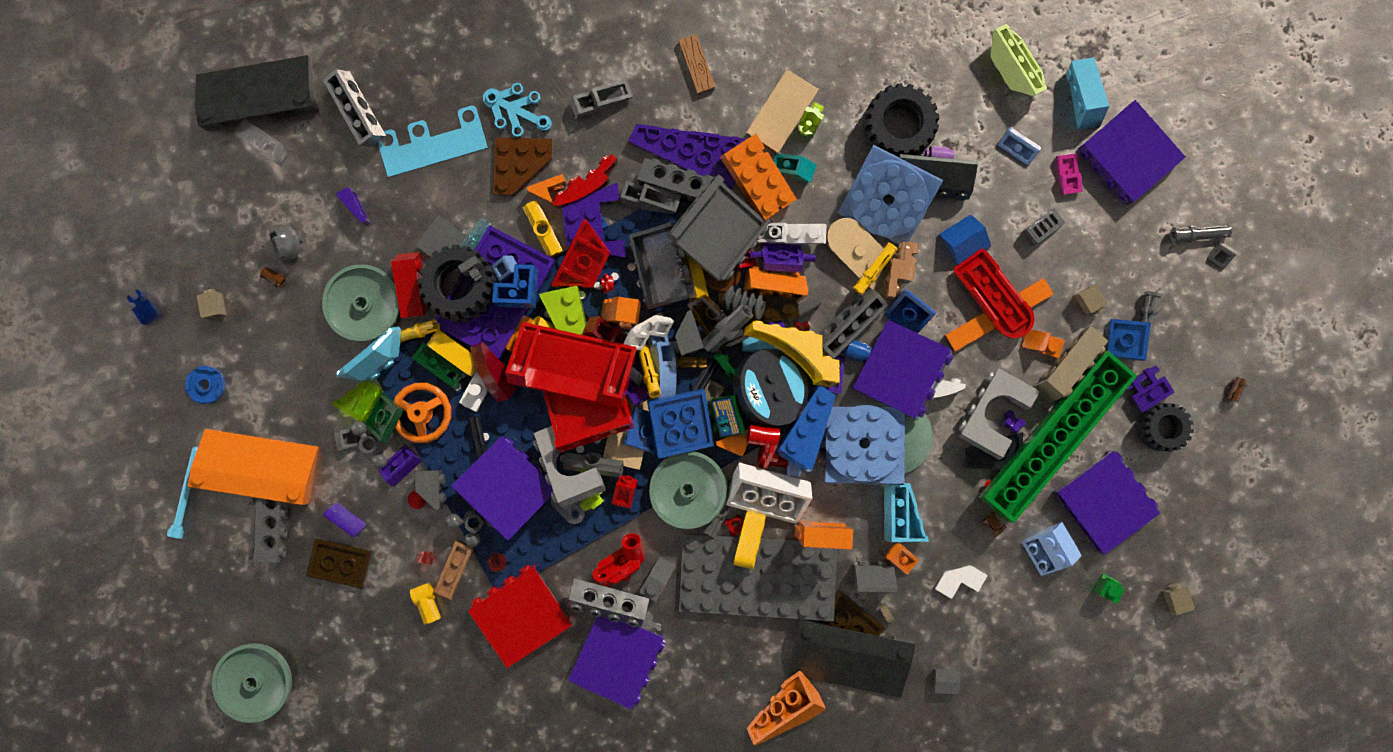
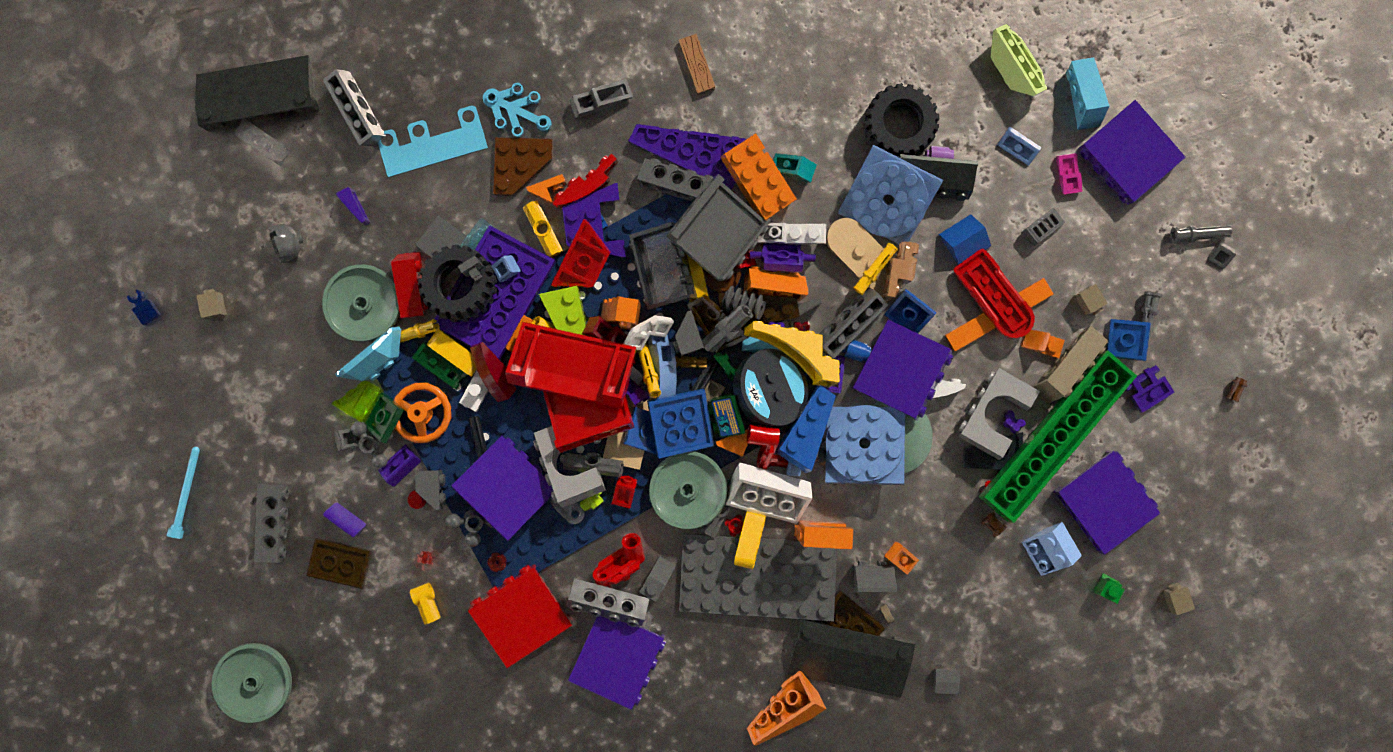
blue tile [185,366,225,404] -> none
orange slope [188,429,319,505] -> none
reddish brown pin [260,267,286,288] -> none
medium nougat tile [433,540,474,600] -> none
blue brick [492,264,538,309] -> none
red plate [599,274,614,294] -> none
dark grey slope [619,181,681,214] -> none
tan tile [746,69,819,153] -> none
lime hips [797,102,824,136] -> none
medium azure wedge [884,482,929,542] -> none
white tile [934,565,988,599] -> none
black tyre [1138,403,1194,452] -> none

